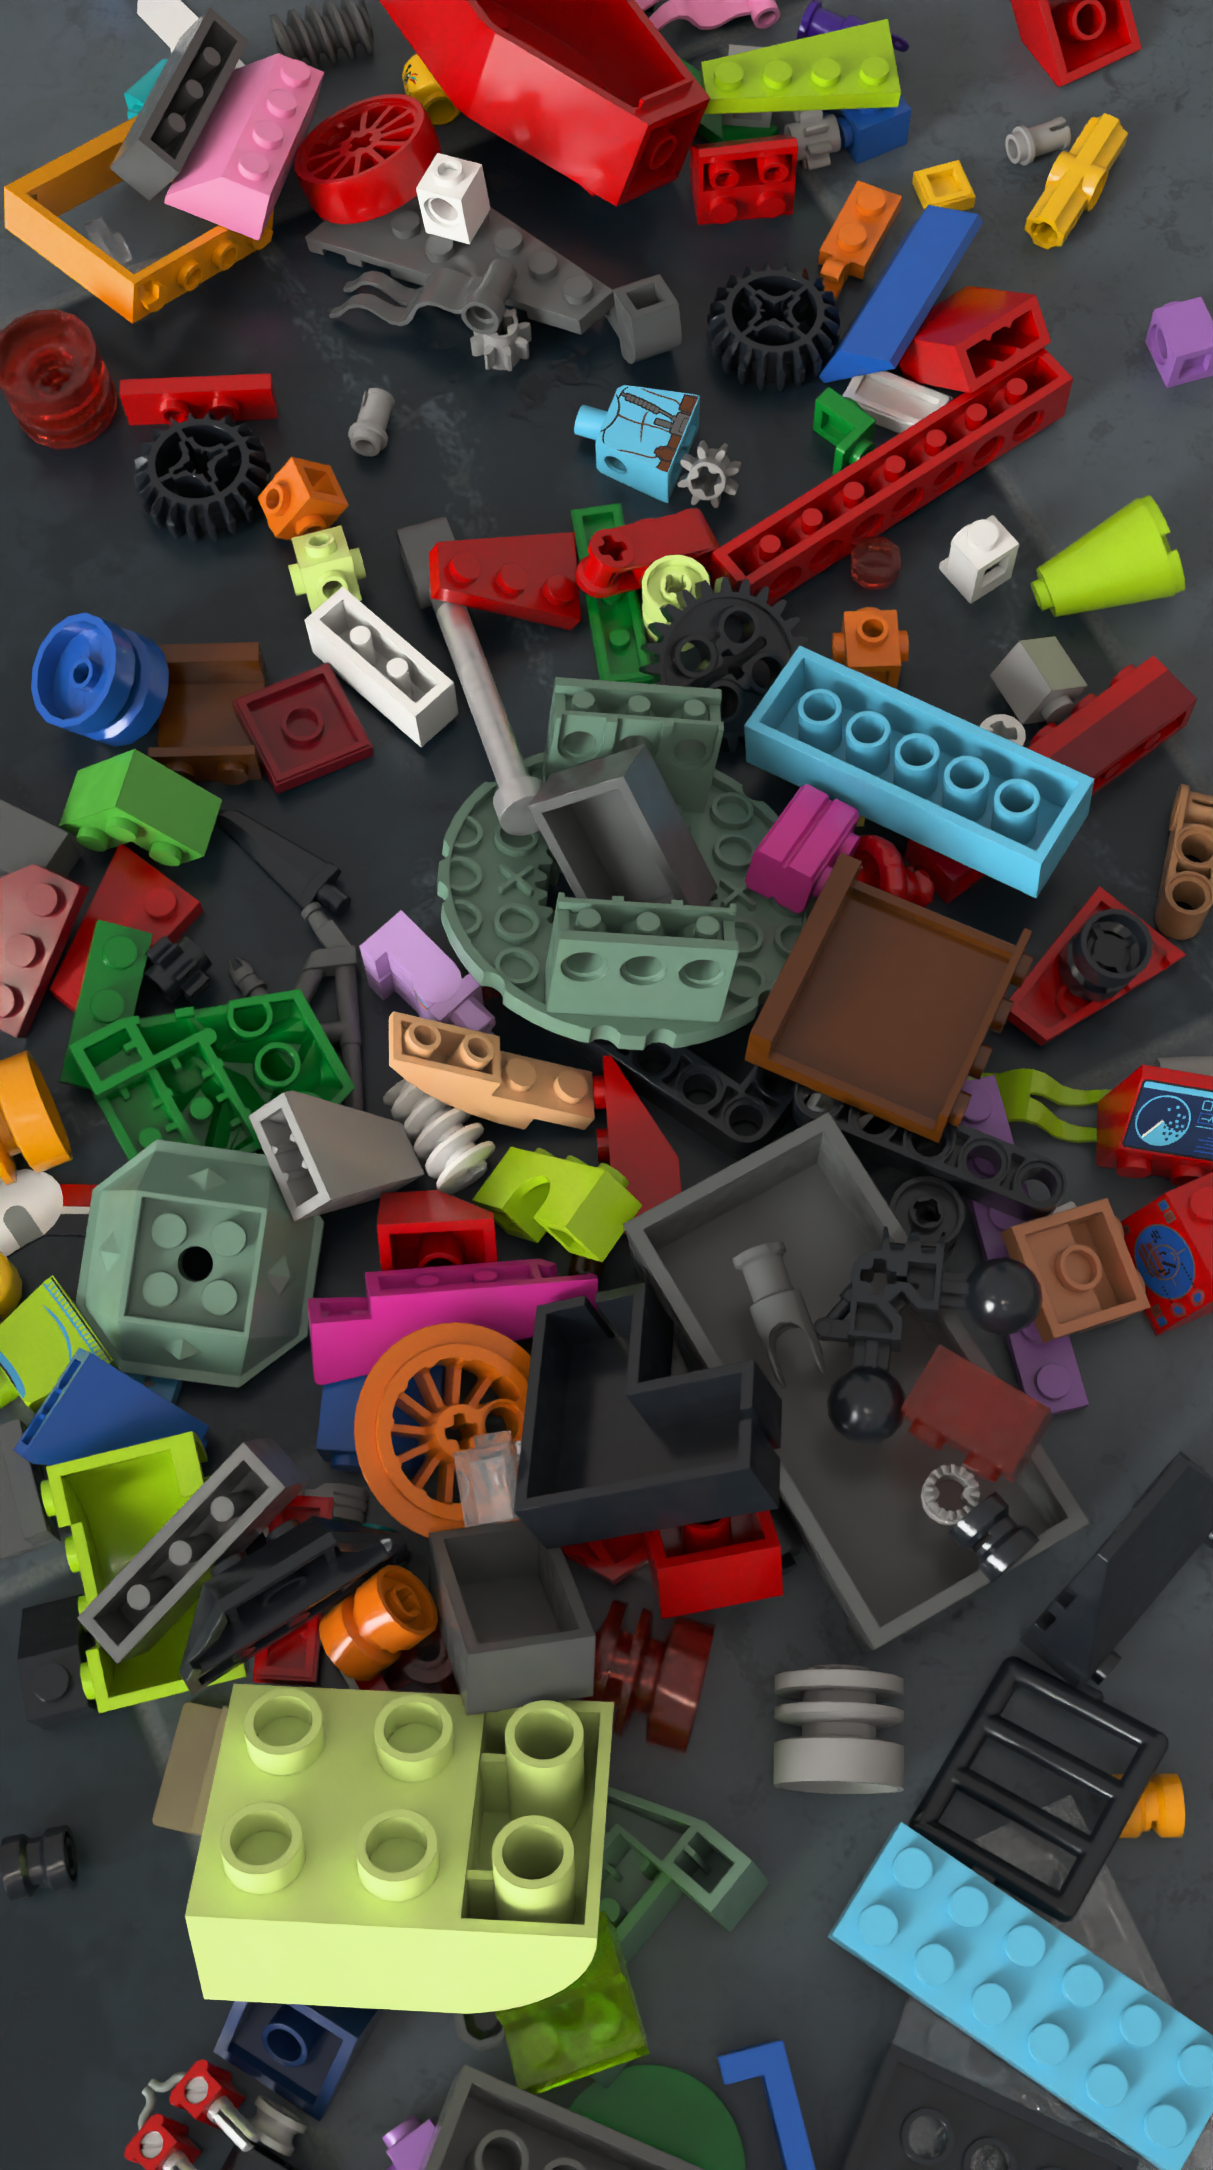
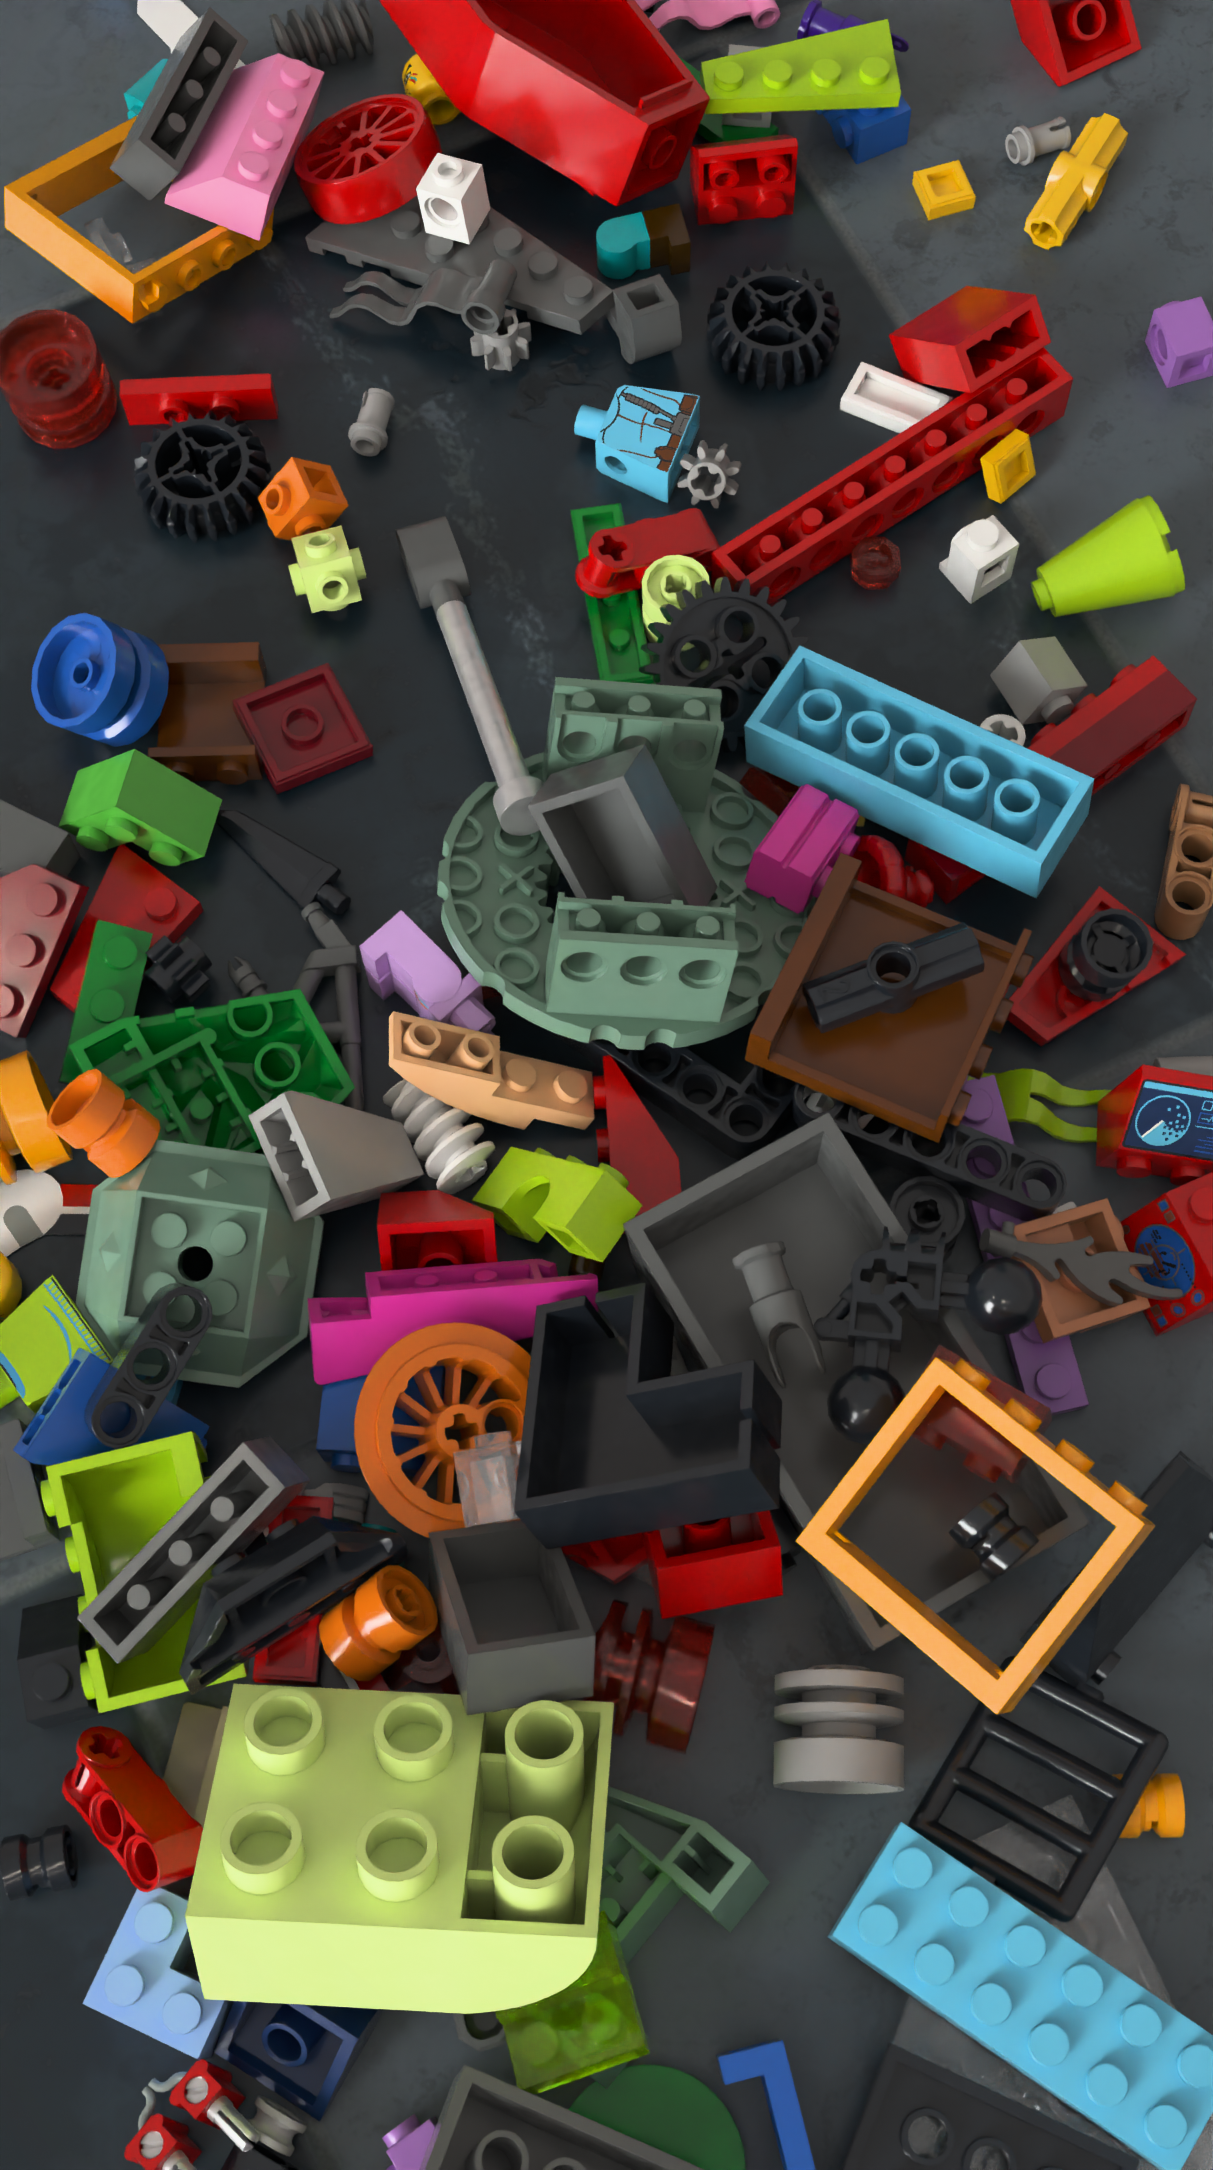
white brick [304,587,459,748] -> none
red wing [429,532,581,630] -> none
light grey gear [784,110,841,170] -> none
green bracket [813,387,876,475] -> none
orange plate [818,180,902,300] -> none
blue slope [819,205,984,383] -> none
orange brick [832,607,909,689] -> none
light grey bush [920,1464,980,1526] -> none
none -> orange wheel [47,1069,160,1178]
none -> red piece [62,1726,203,1892]
none -> light blue brick [82,1886,234,2059]
none -> black beam [84,1283,212,1448]
none -> leg [596,203,691,279]
none -> clear red tile [739,767,800,817]
none -> light orange window [796,1357,1156,1715]
none -> black piece [802,922,984,1034]
none -> dark grey piece [979,1221,1183,1307]
none -> yellow tile [980,429,1036,504]

